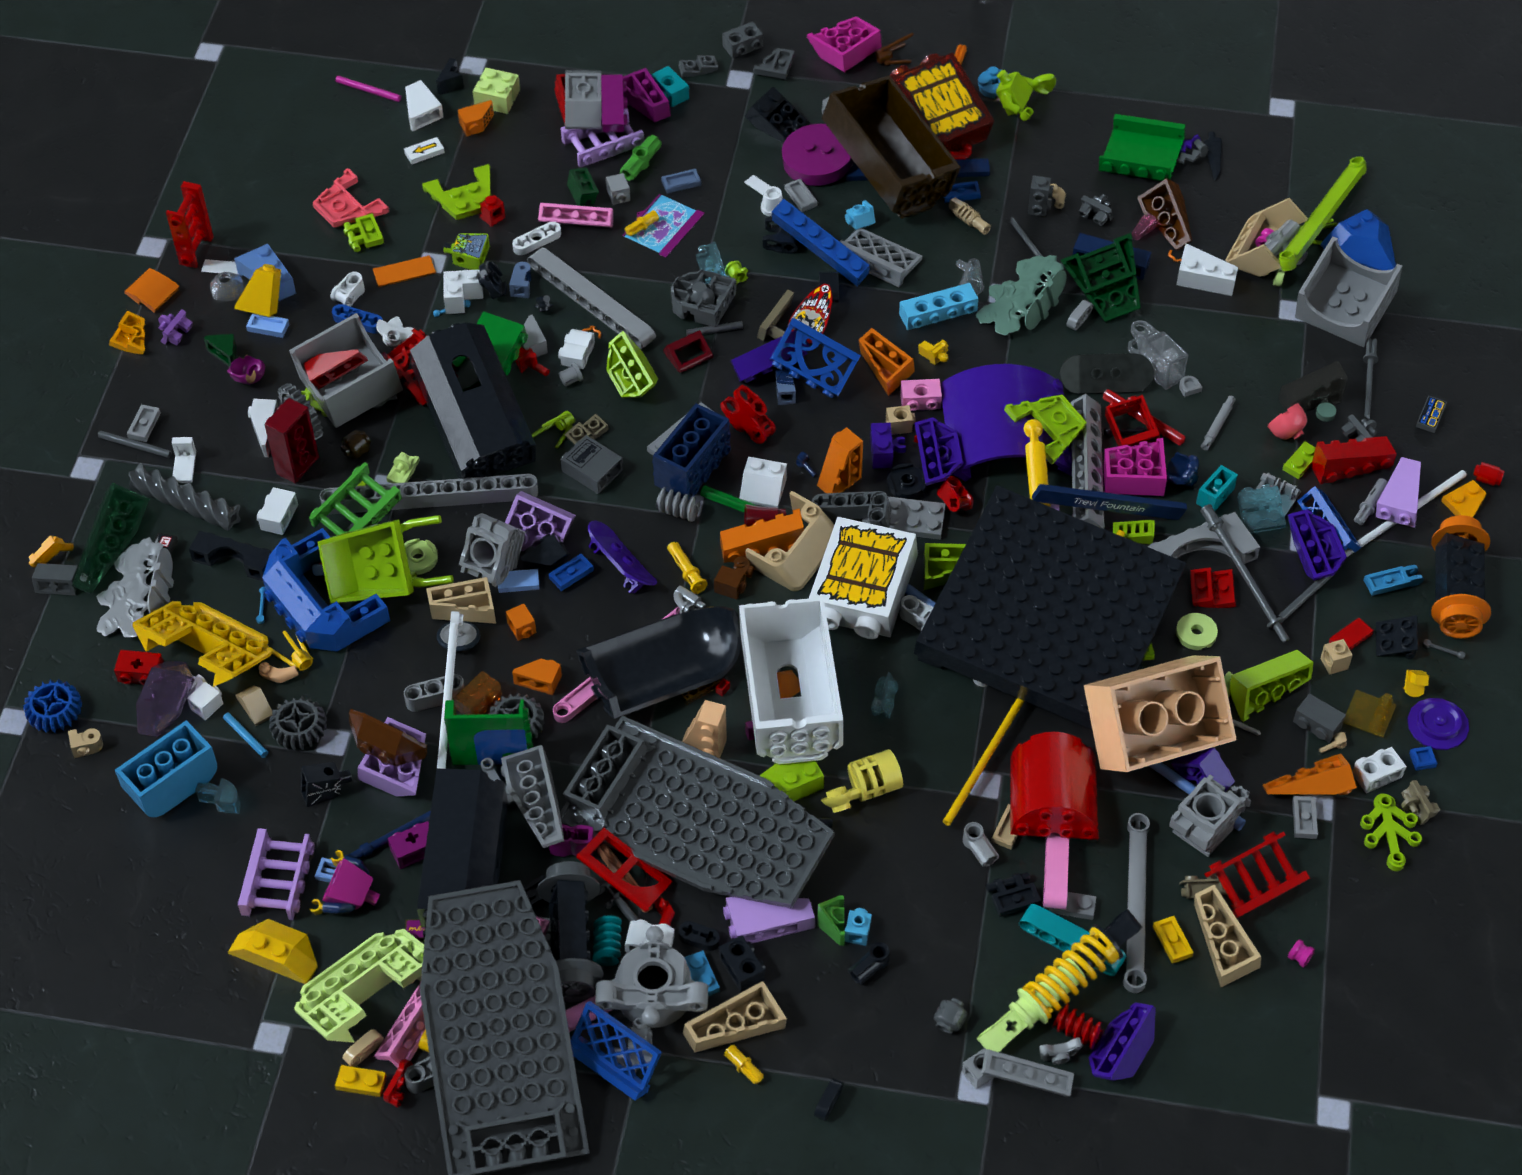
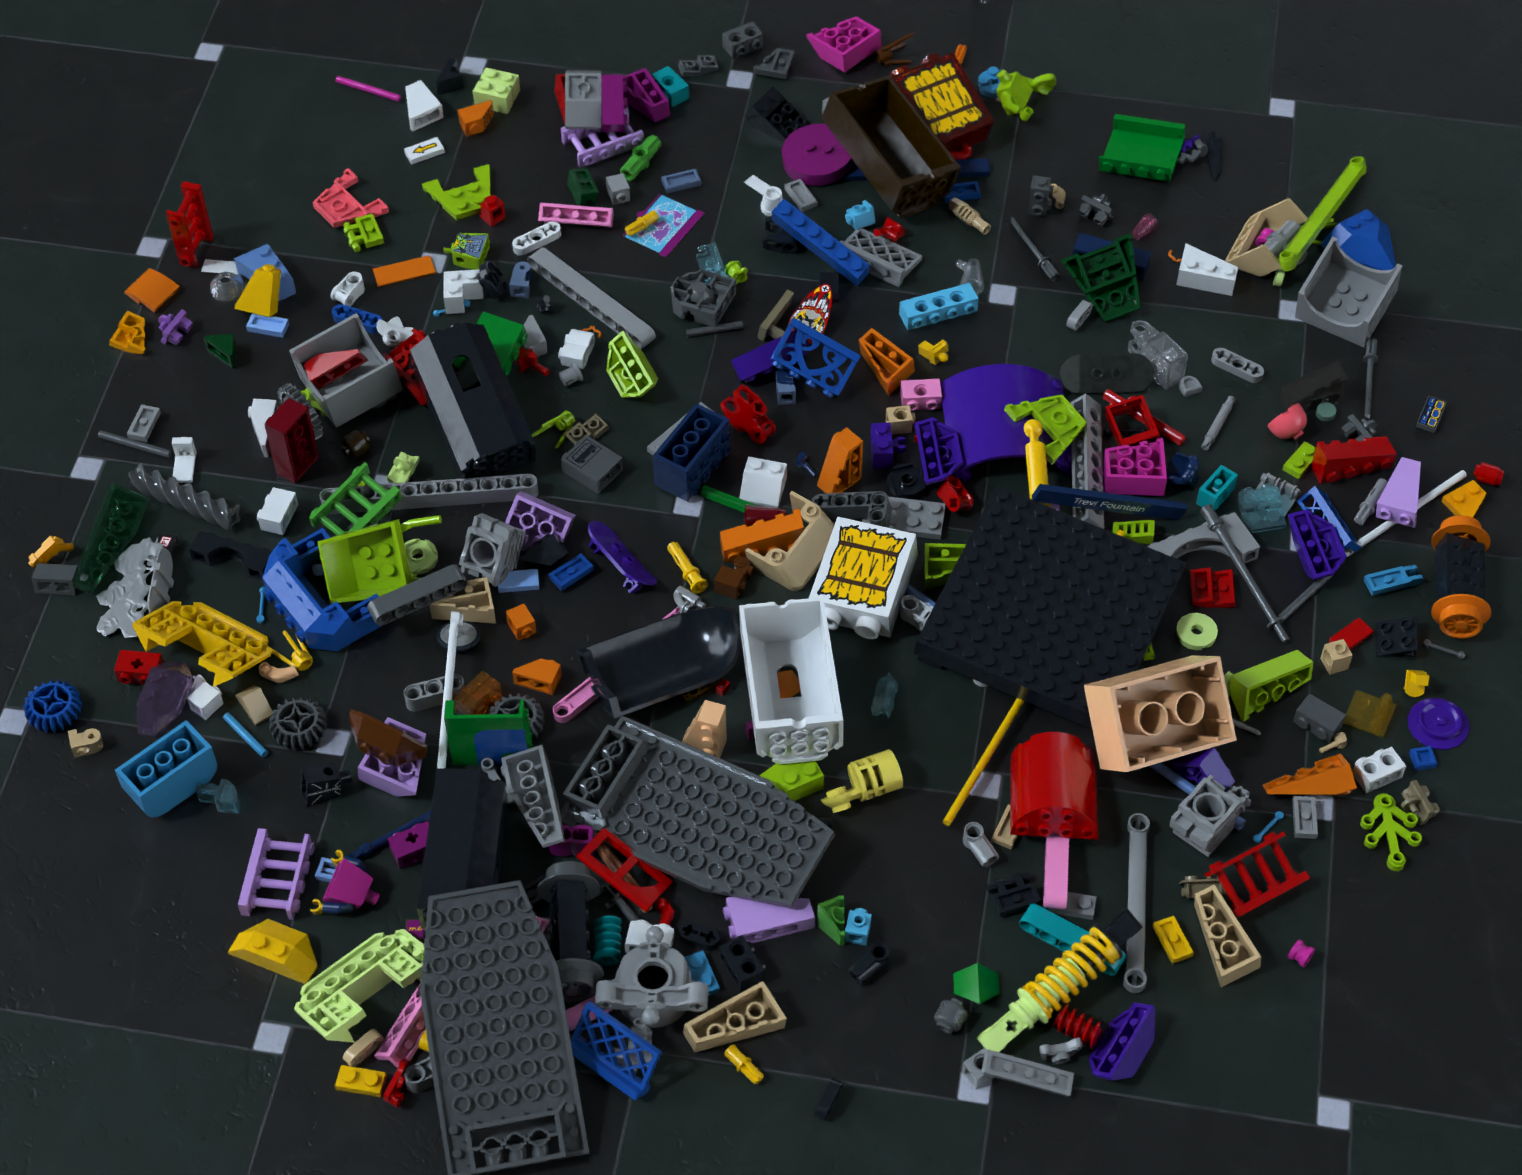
magenta hair [227,355,265,385] -> none
light grey piece [656,487,701,522] -> none
dark red tile [663,330,713,373] -> none
sand green plant [976,255,1067,336] -> none
reddish brown wedge [1137,178,1192,250] -> none
none -> dark grey beam [367,565,468,626]
none -> red arm [874,217,906,242]
none -> green slope [953,963,1000,1004]
none -> light grey beam [1211,348,1264,383]
none -> dark azure hinge [1253,811,1284,843]

